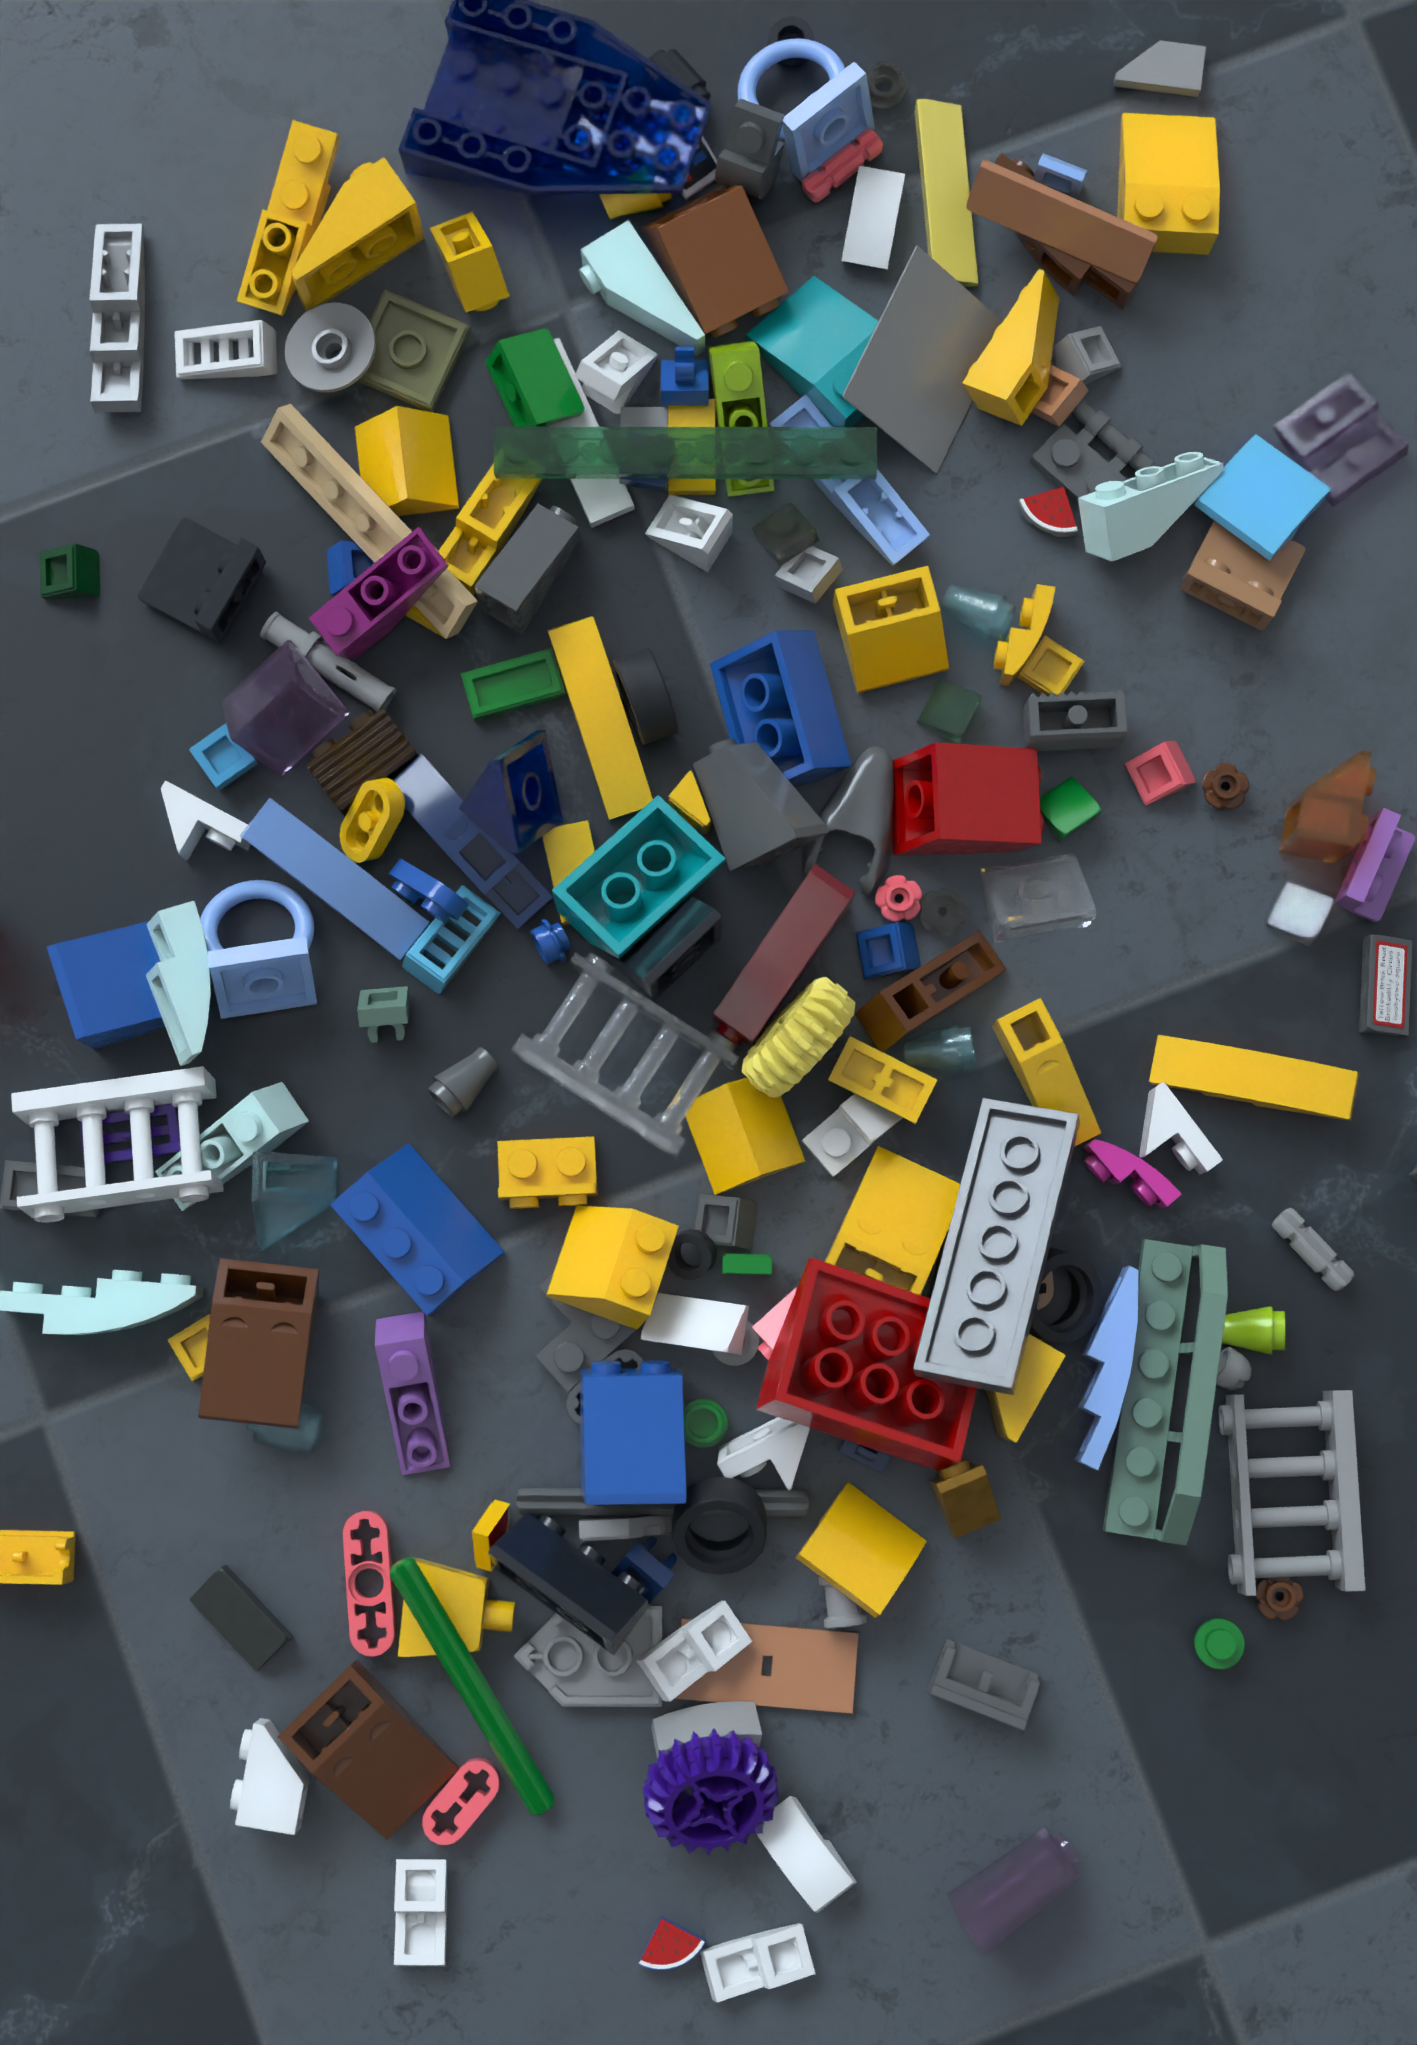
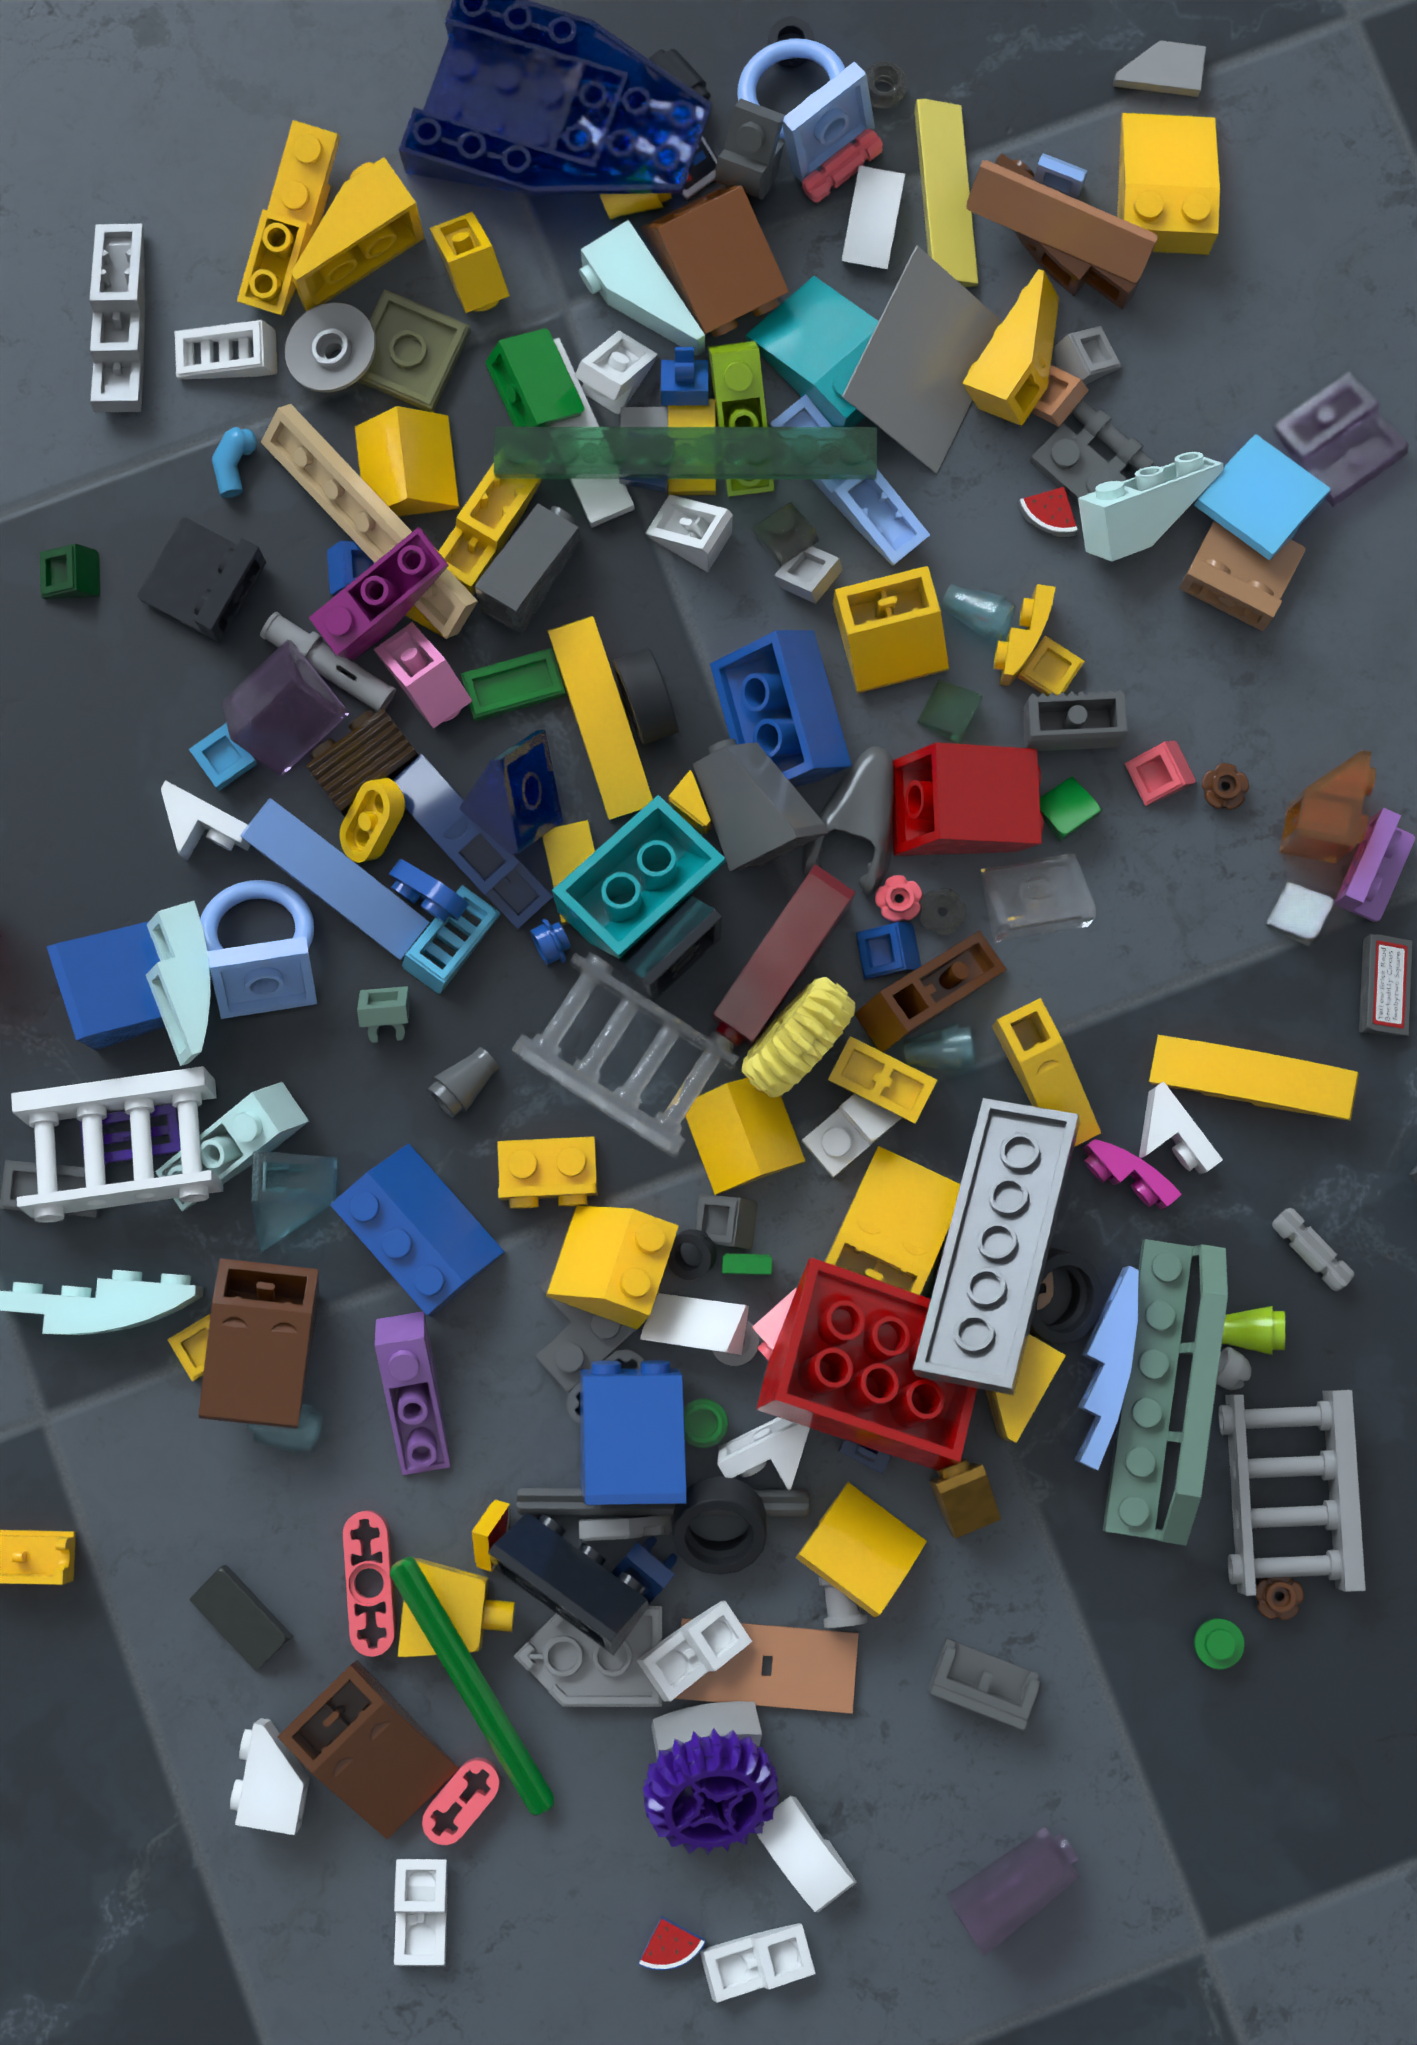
none -> dark azure arm [212,427,257,498]
none -> bright pink slope [374,622,472,729]

